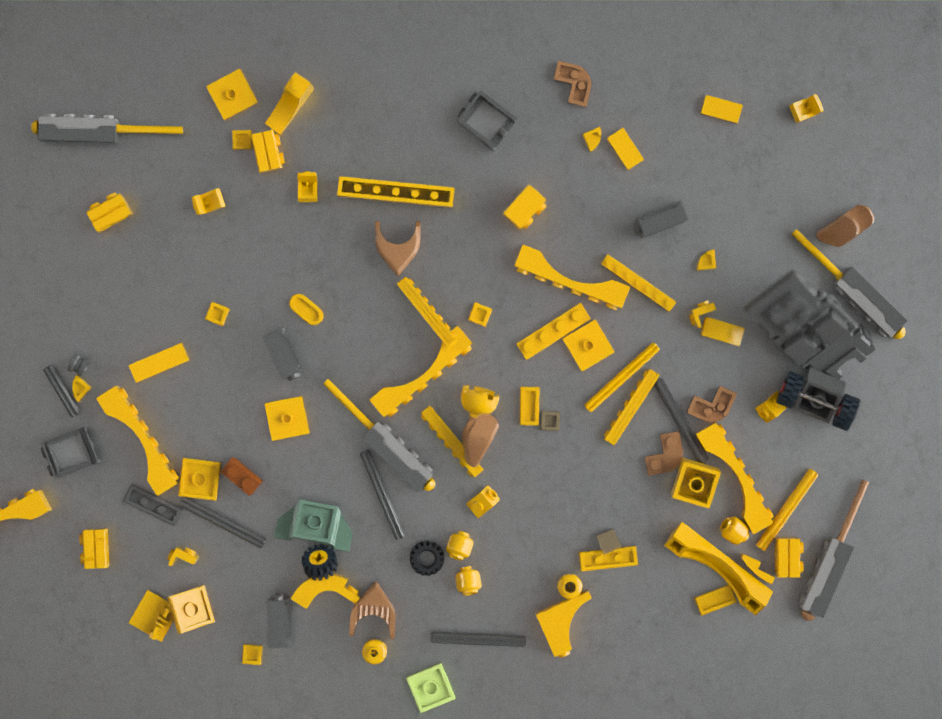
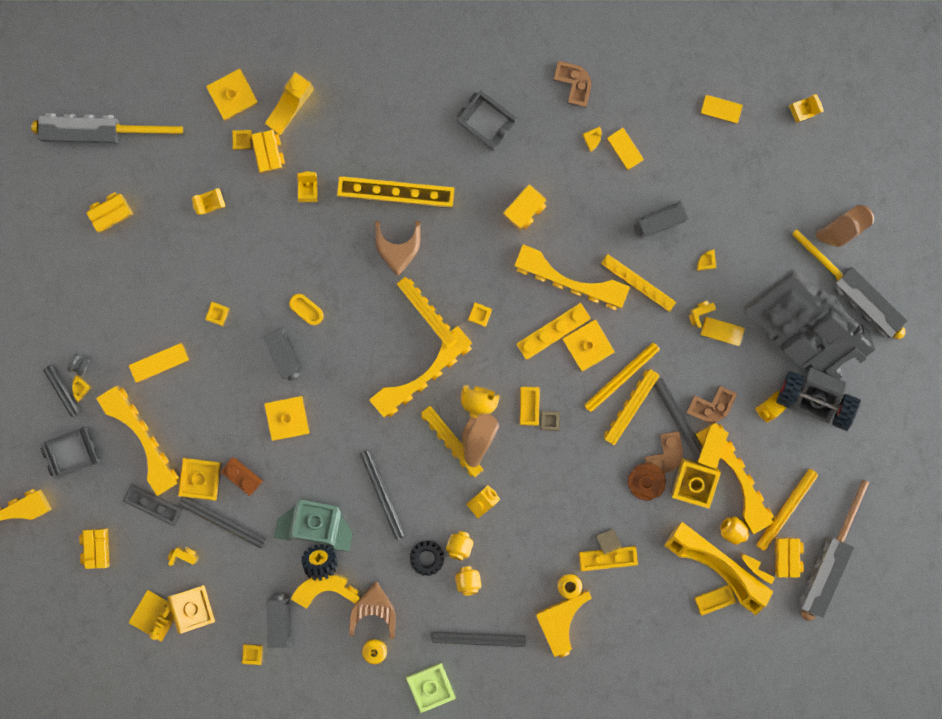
piece [323,379,435,492] -> none
none -> dark orange tile [628,463,666,501]
none -> yellow tile [698,426,729,469]

